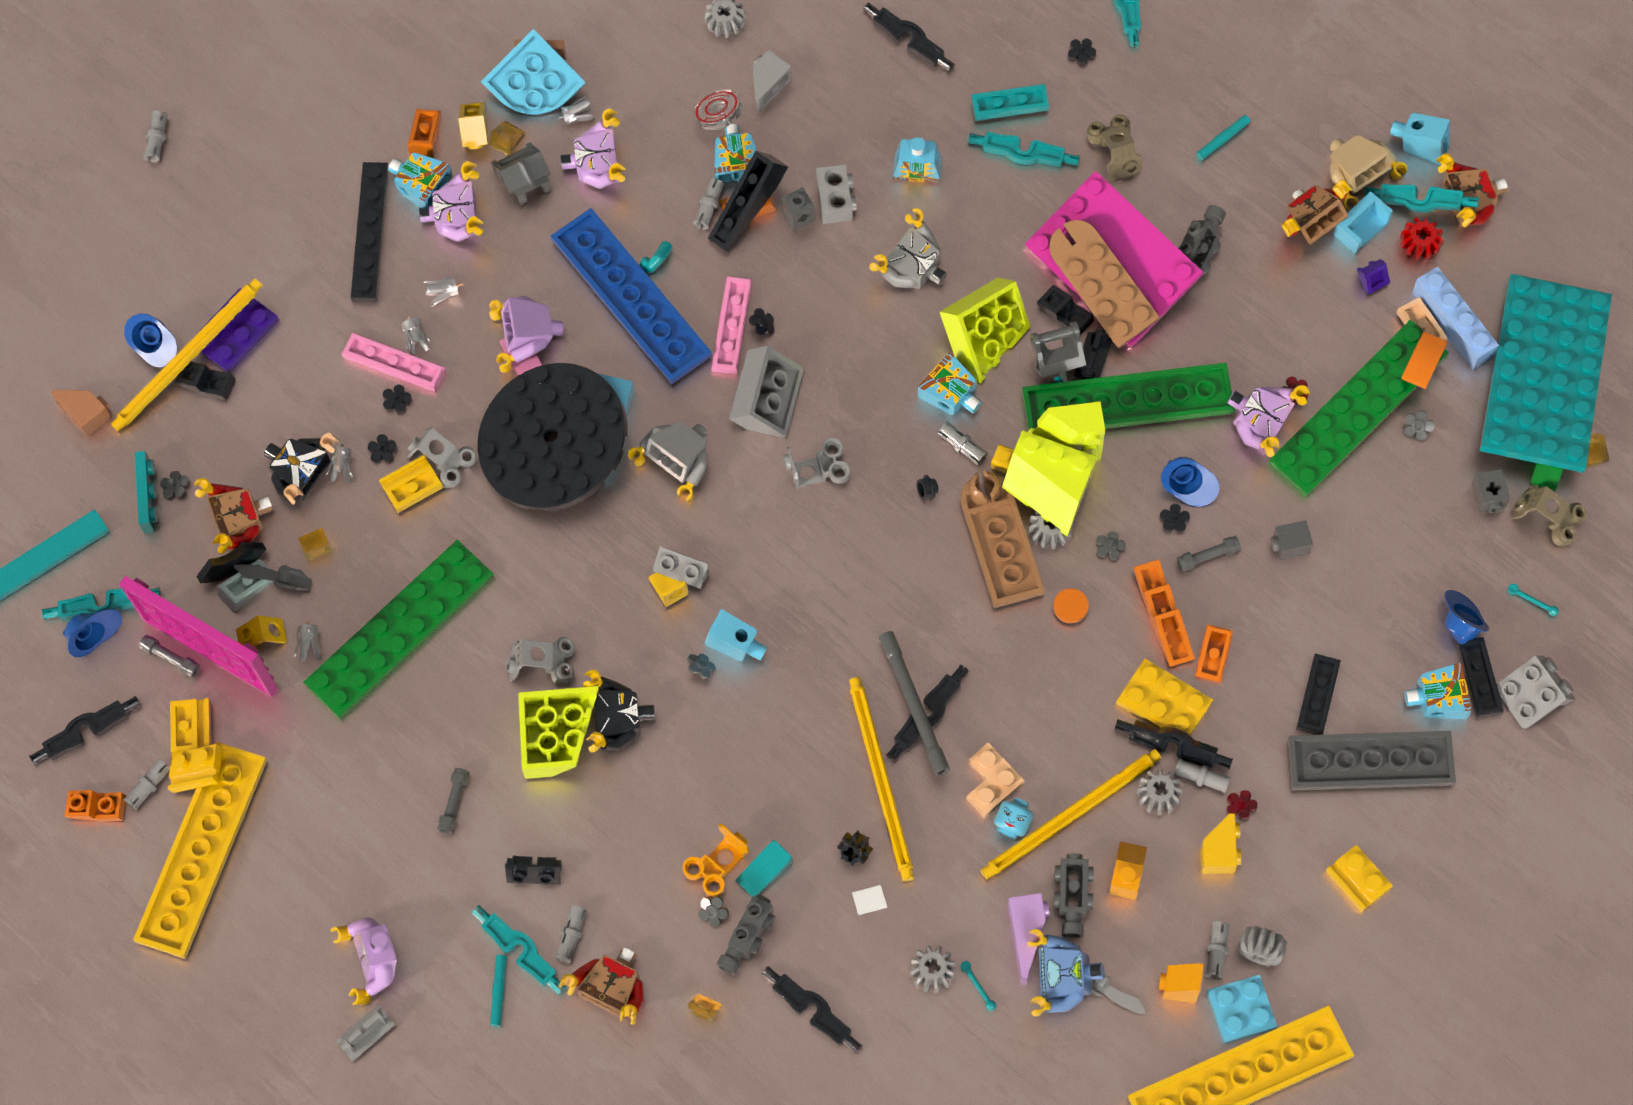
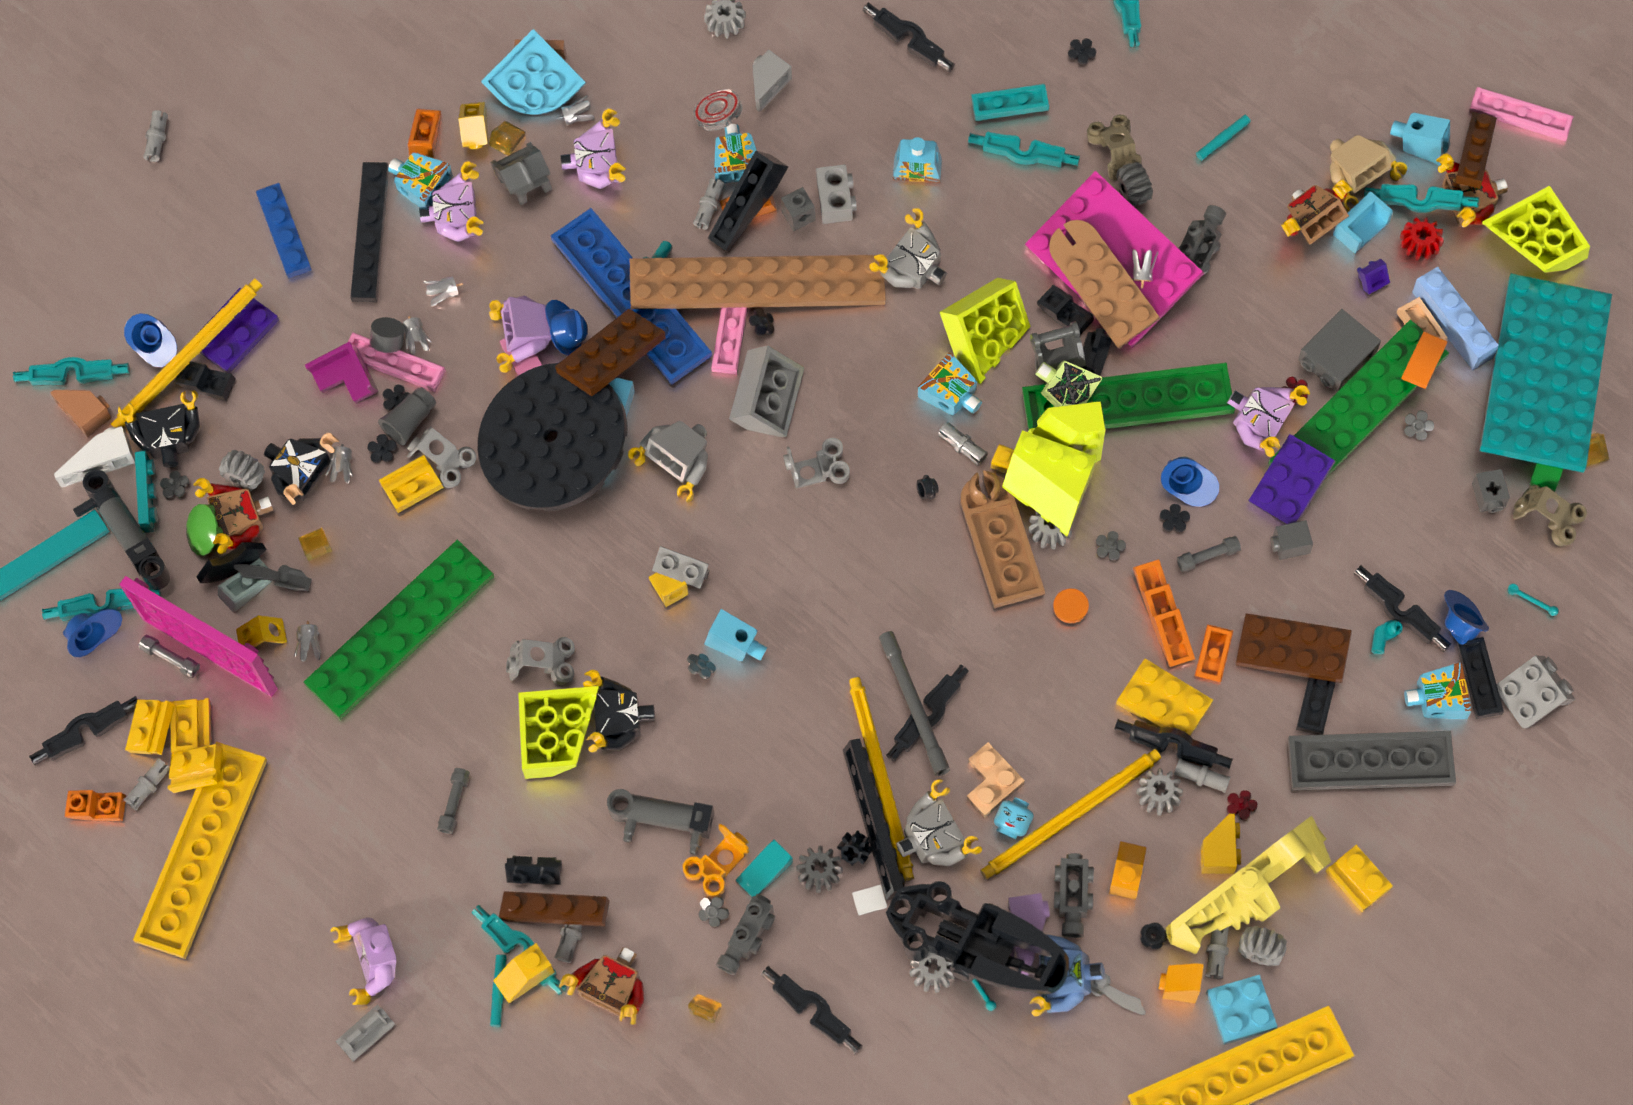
none -> teal piece [13,357,130,386]
none -> white slope [54,426,135,488]
none -> black piece [73,469,170,590]
none -> black torso [118,390,200,468]
none -> yellow plate [125,699,174,755]
none -> bright green dish [186,504,223,556]
none -> light grey gear [219,450,265,491]
none -> blue plate [256,183,312,279]
none -> magenta panel [305,341,379,403]
none -> dark grey piece [370,317,404,353]
none -> dark grey plant [378,387,436,445]
none -> yellow slope [493,943,555,1004]
none -> reddish brown plate [499,891,610,926]
none -> blue piece [545,300,588,356]
none -> reddish brown plate [555,309,666,396]
none -> dark grey piece [607,789,714,855]
none -> medium nougat plate [630,255,886,309]
none -> dark grey gear [796,845,843,893]
none -> black plate [843,738,905,900]
none -> black piece [886,881,1069,995]
none -> light grey torso [896,779,982,866]
none -> torso [1035,361,1102,407]
none -> dark grey gear [1116,162,1153,206]
none -> flat silver piece [1132,249,1159,288]
none -> black plate [1140,922,1167,949]
none -> light yellow piece [1165,816,1331,954]
none -> reddish brown plate [1236,613,1352,683]
none -> dark purple plate [1248,434,1336,524]
none -> dark grey panel [1298,309,1381,392]
none -> black piece [1354,565,1452,652]
none -> teal arm [1371,620,1403,654]
none -> reddish brown plate [1455,112,1497,189]
none -> bright pink tile [1469,87,1574,141]
none -> neon yellow wedge [1482,186,1590,272]

